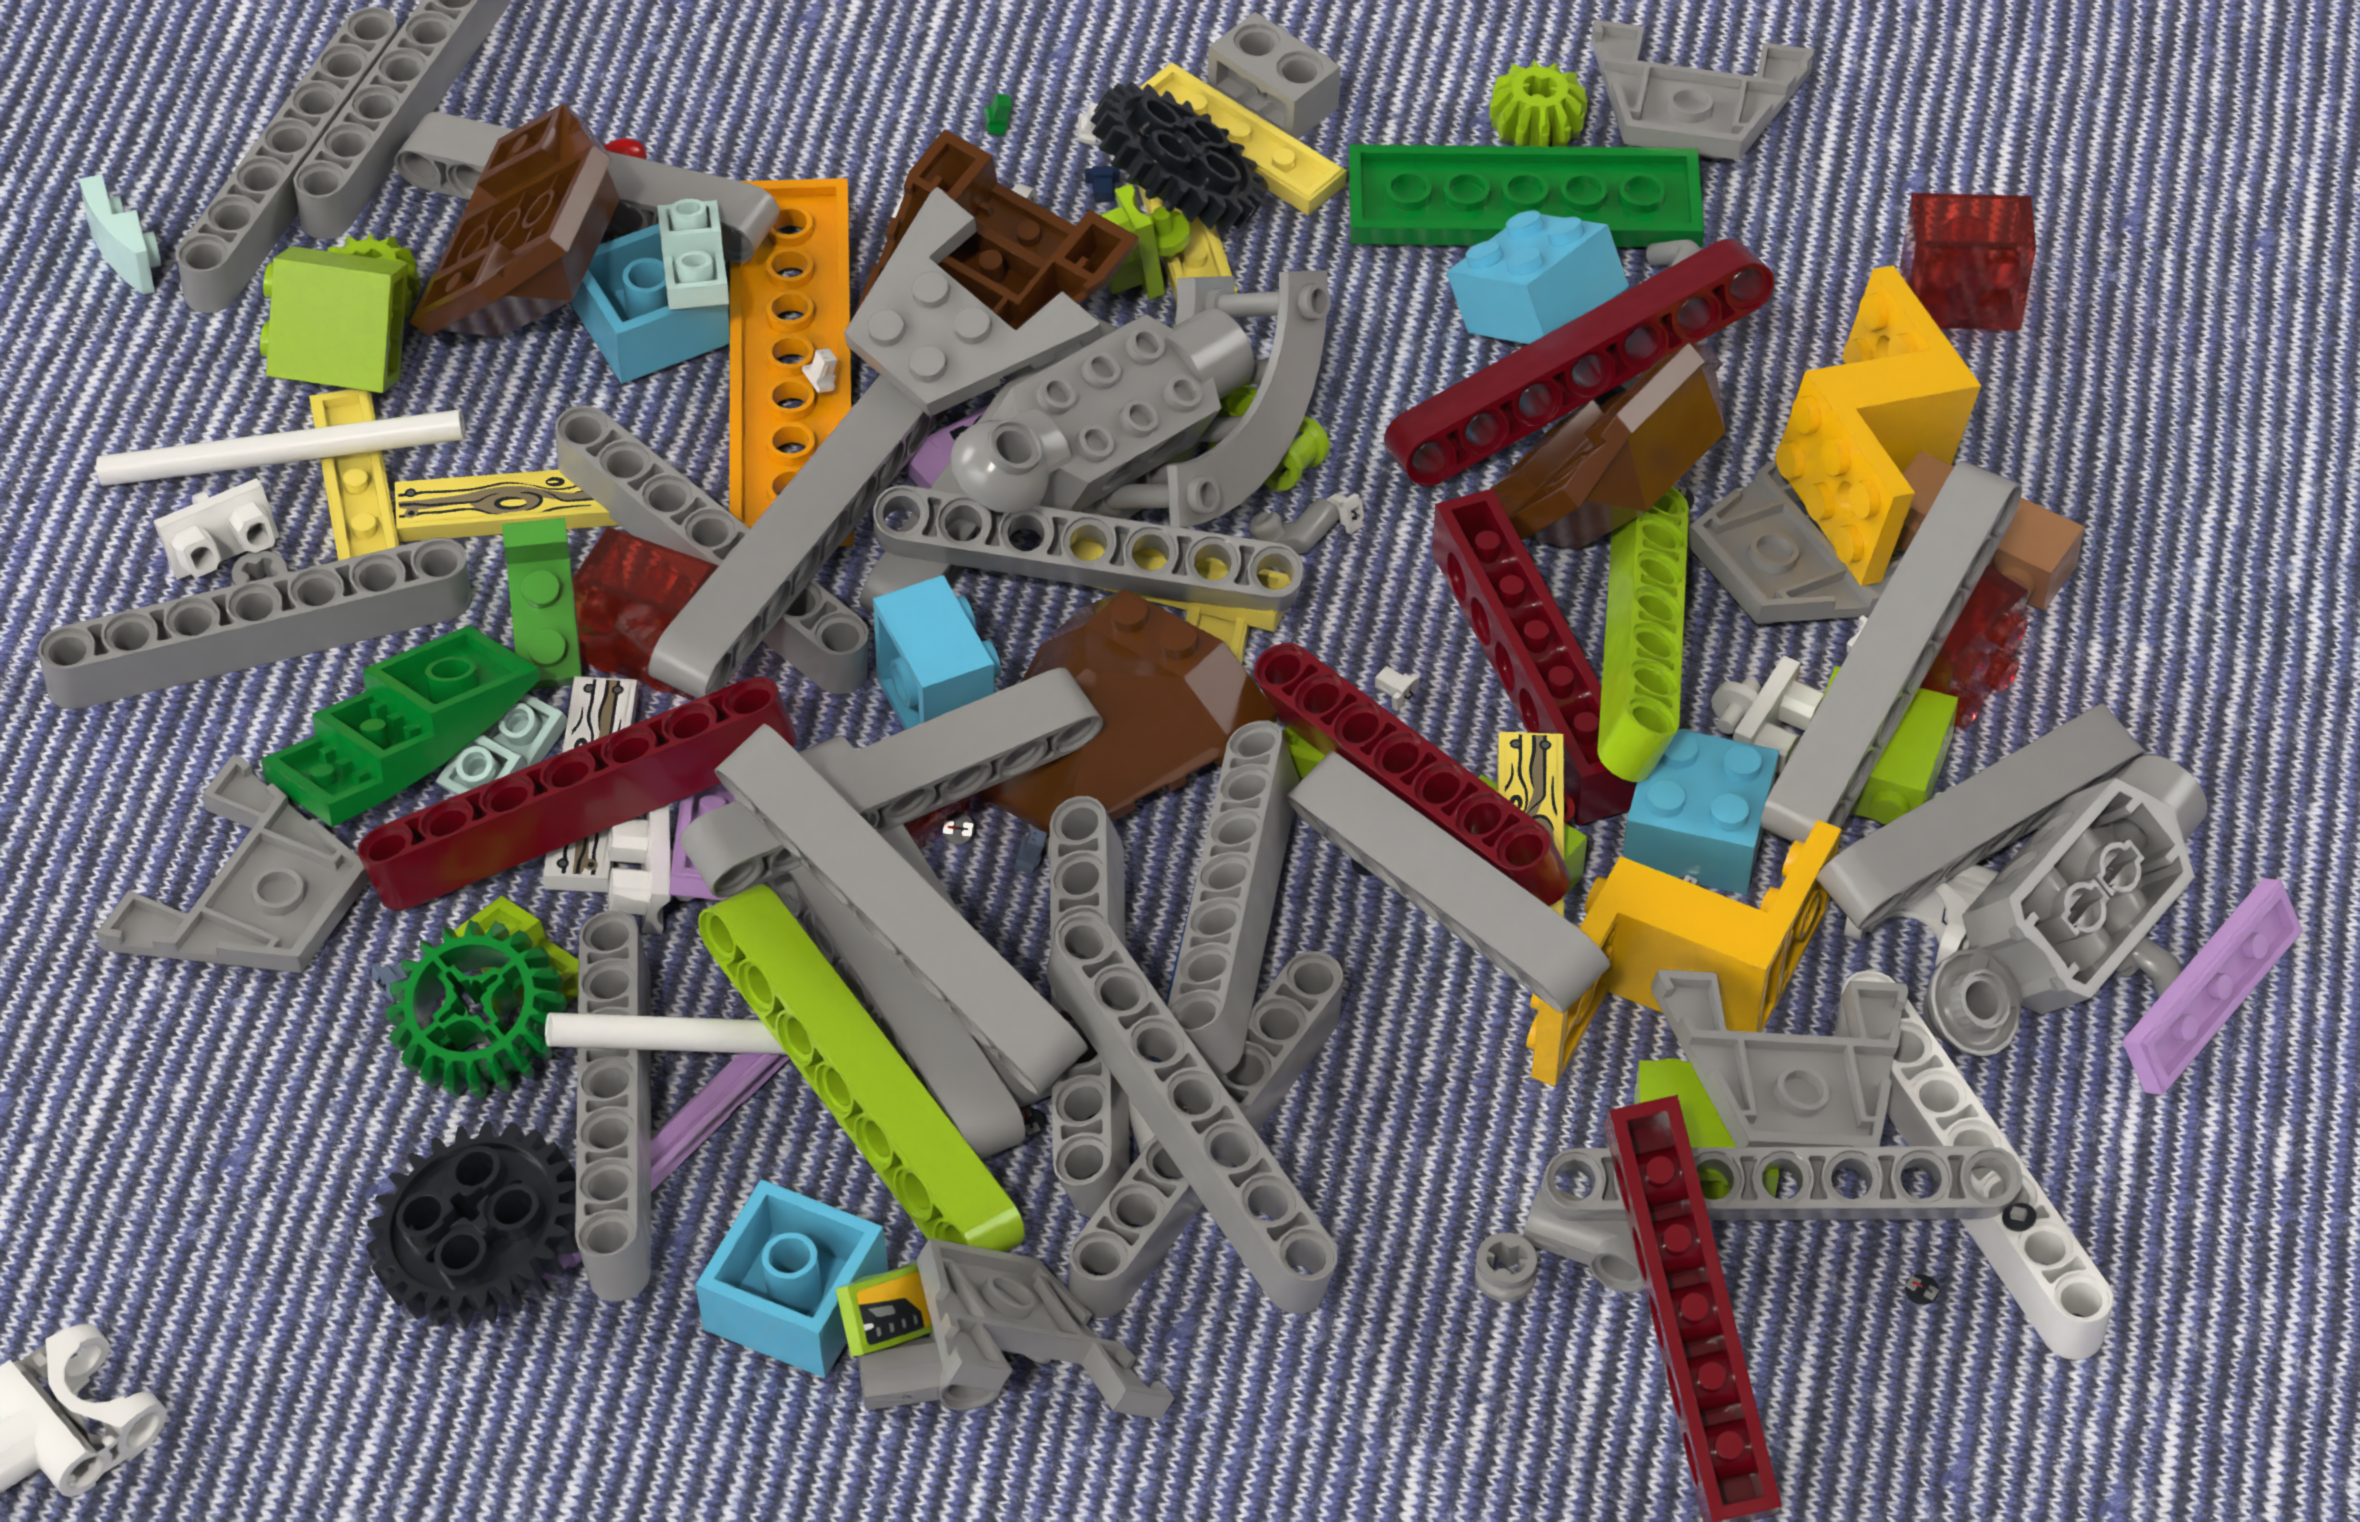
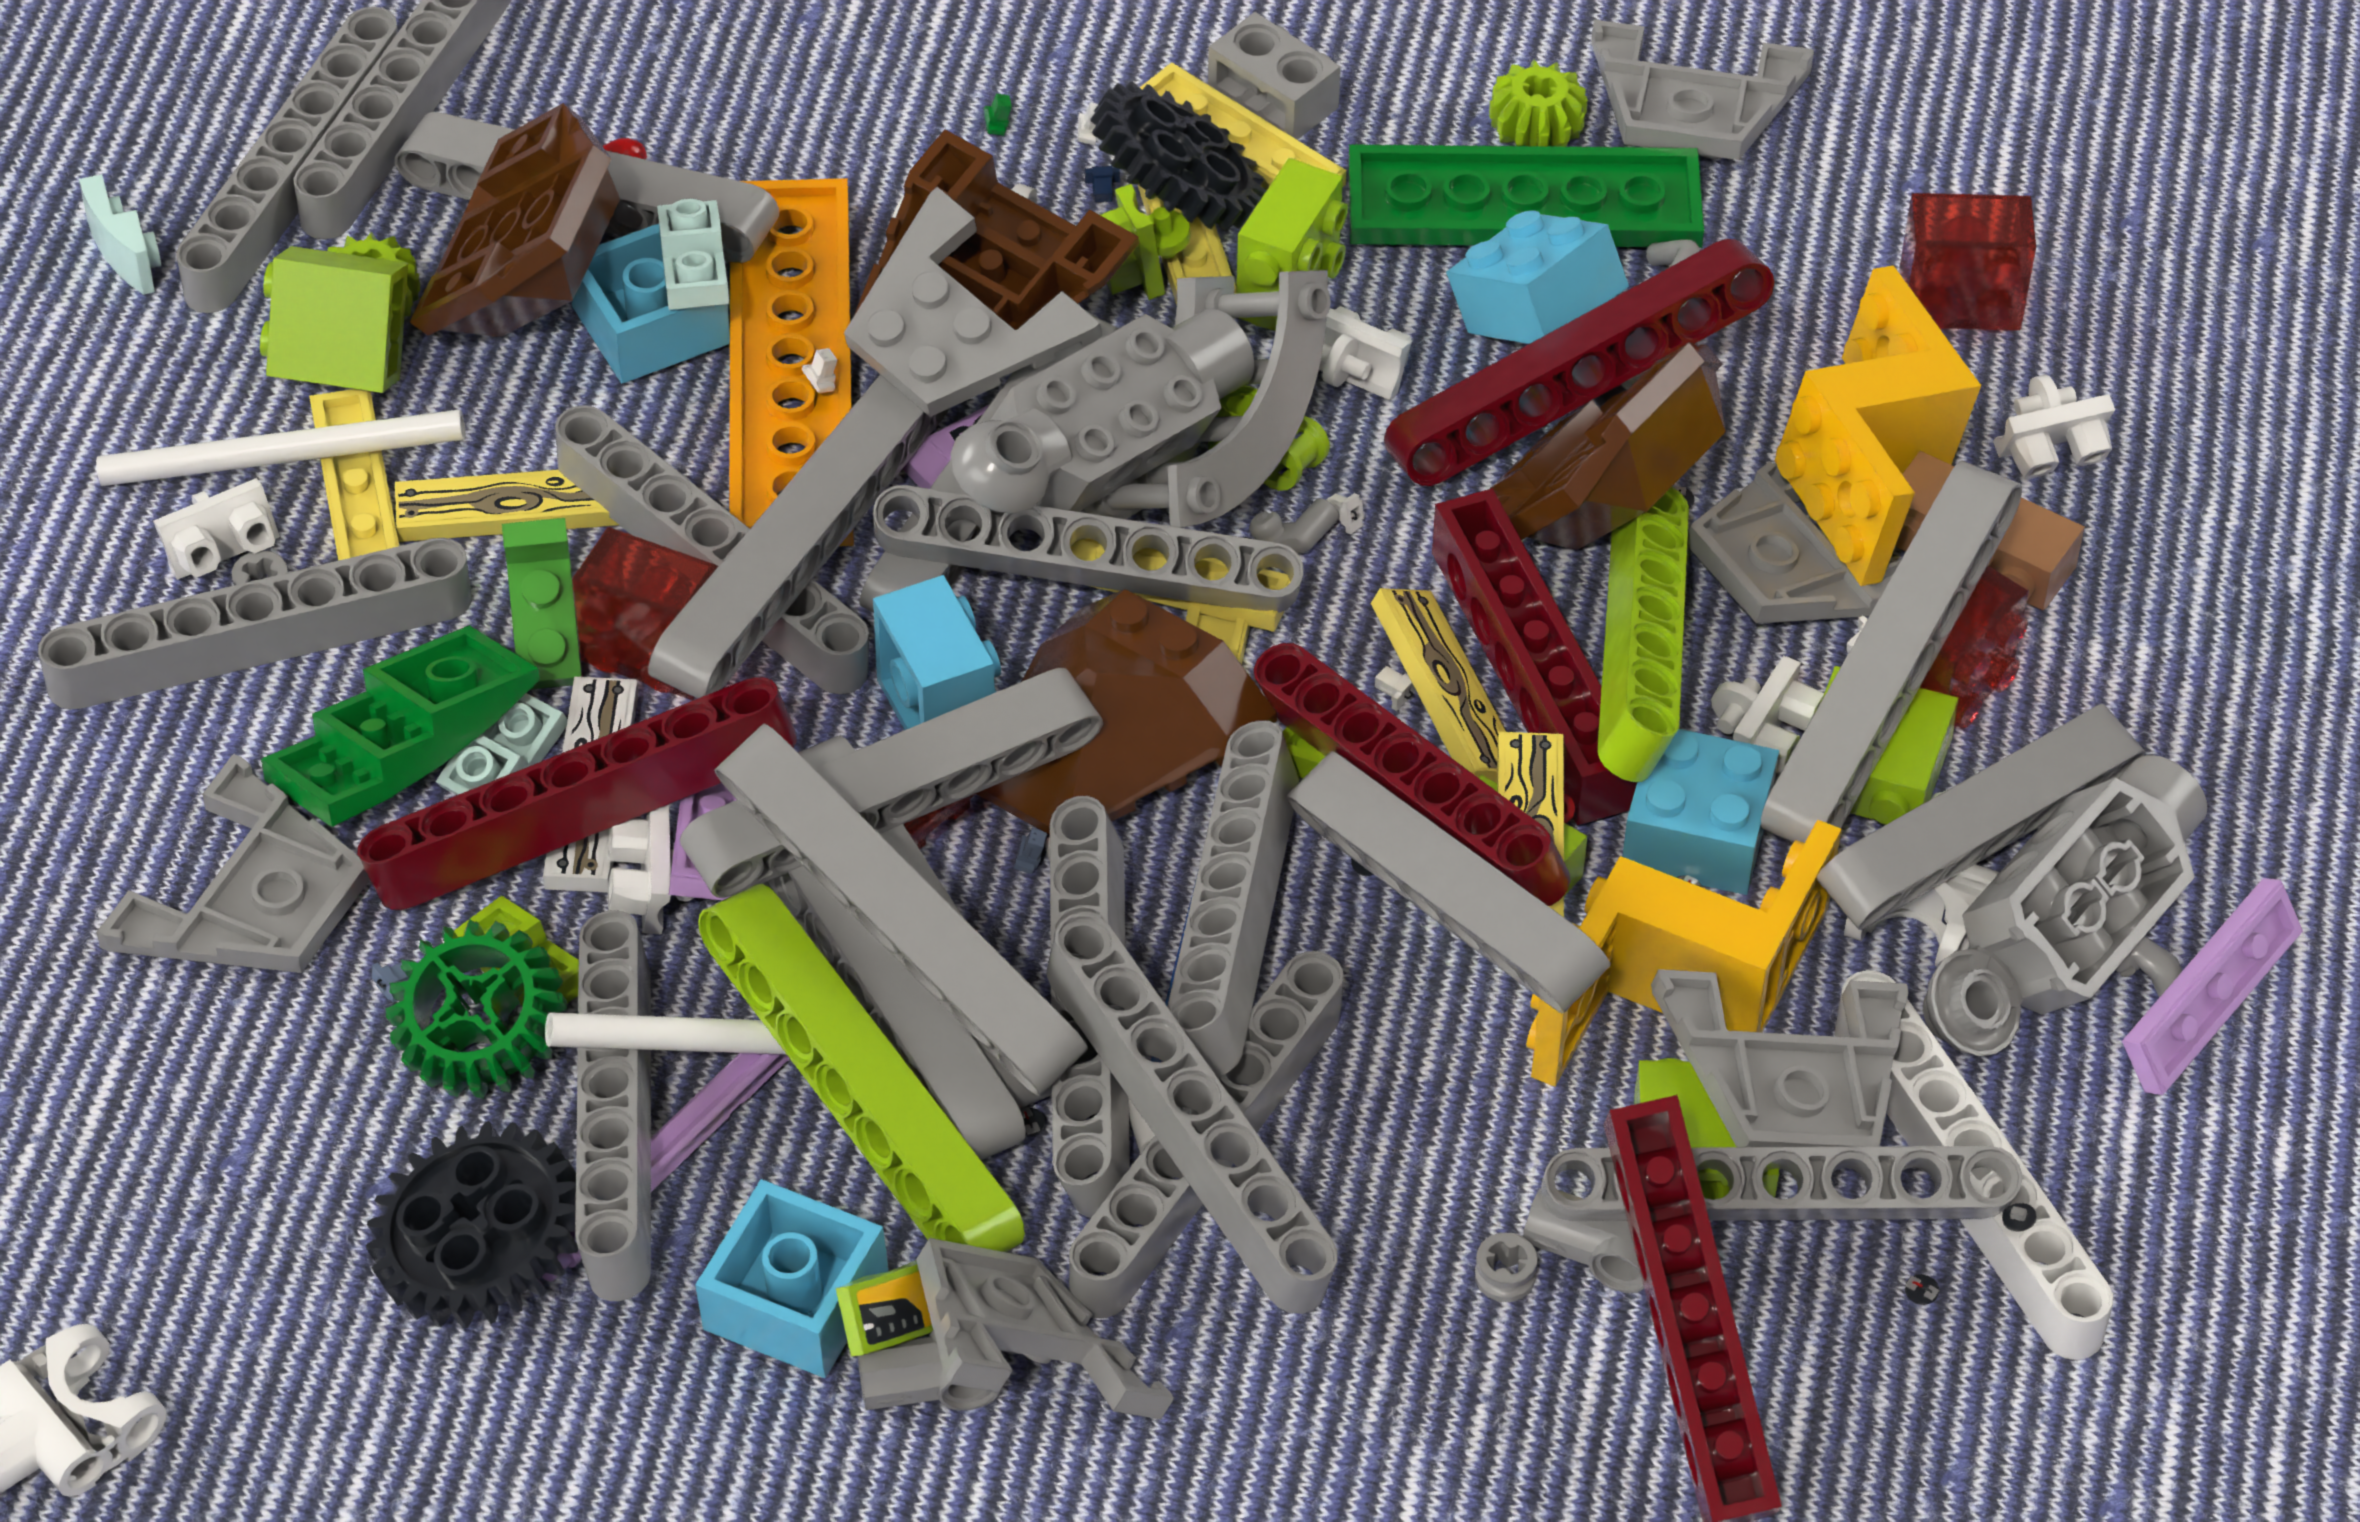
black piece [942,813,975,845] -> none
none -> lime brick [1236,158,1348,331]
none -> white hips [1319,306,1412,400]
none -> light yellow tile [1370,588,1506,783]
none -> white hips [1993,374,2115,480]

